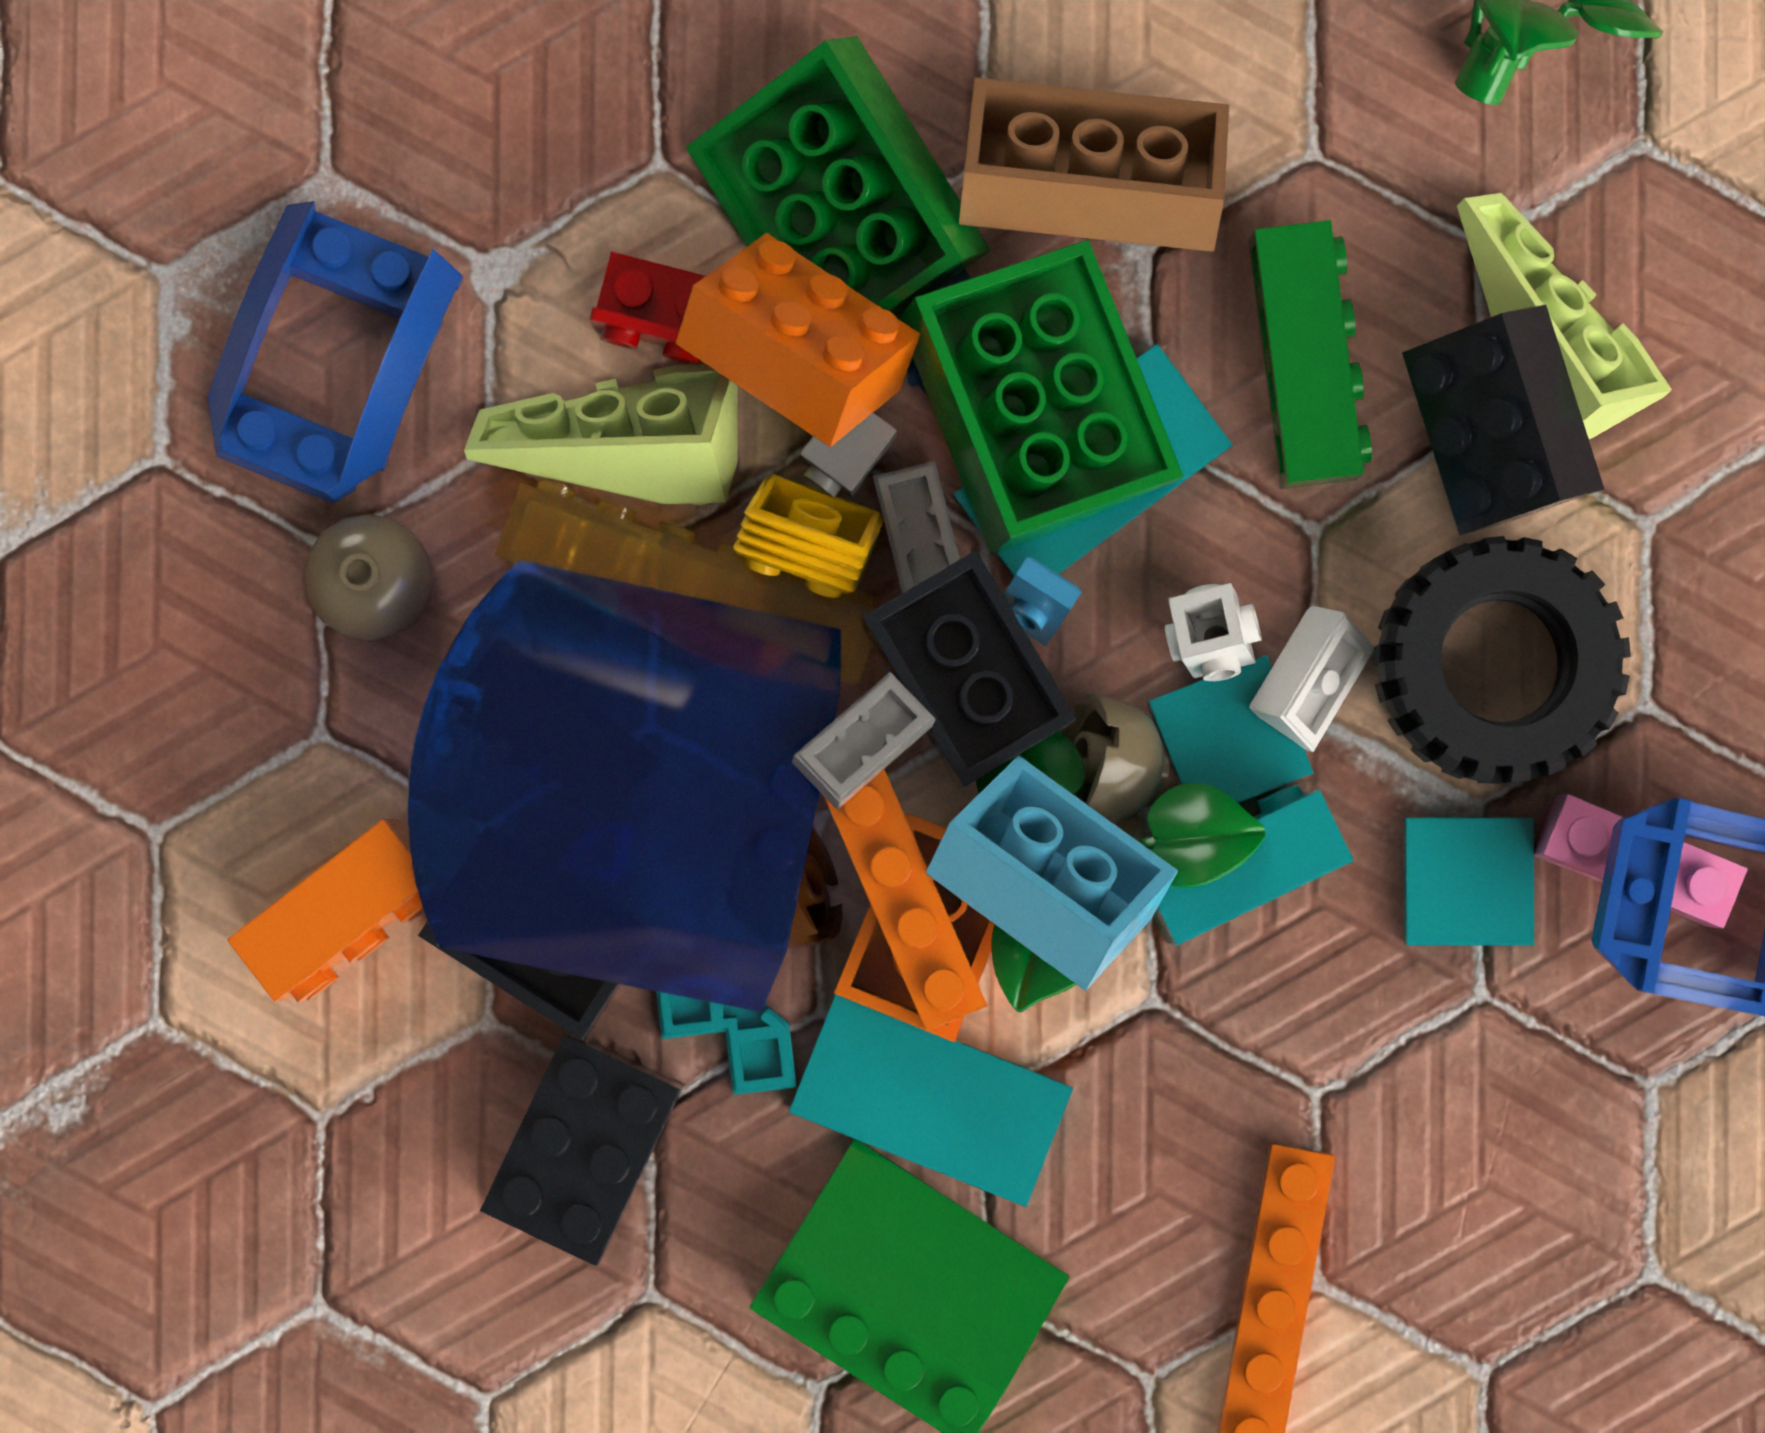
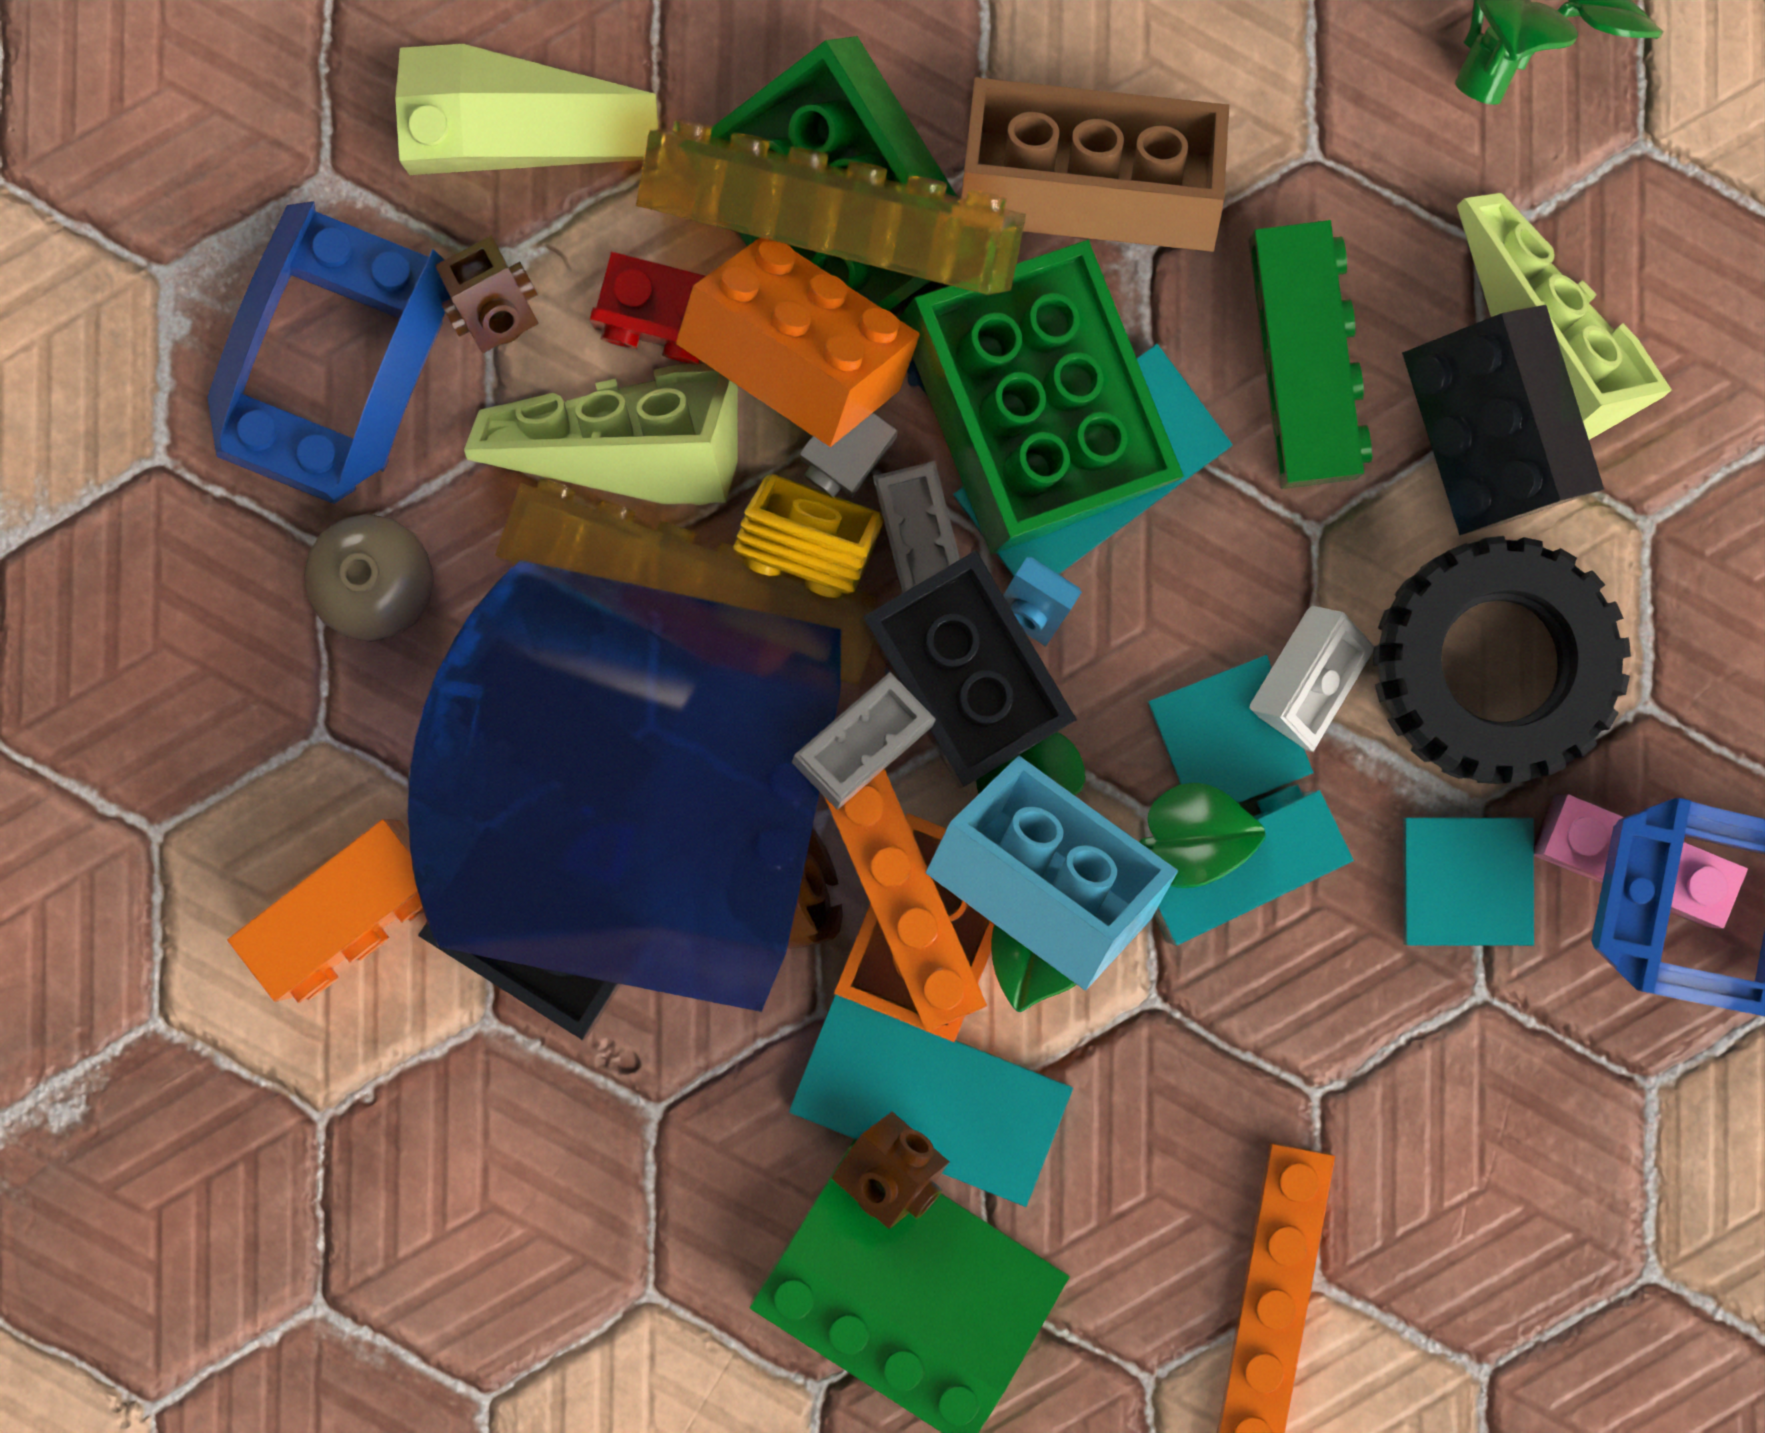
black brick [480,1032,684,1267] -> none
teal tile [654,967,797,1095] -> none
dark tan cylinder [1061,693,1169,824] -> none
white brick [1165,583,1262,681] -> none
none -> yellowish green wedge [395,44,661,175]
none -> reddish brown brick [435,235,539,353]
none -> clear yellow brick [636,119,1026,295]
none -> reddish brown brick [831,1111,950,1229]

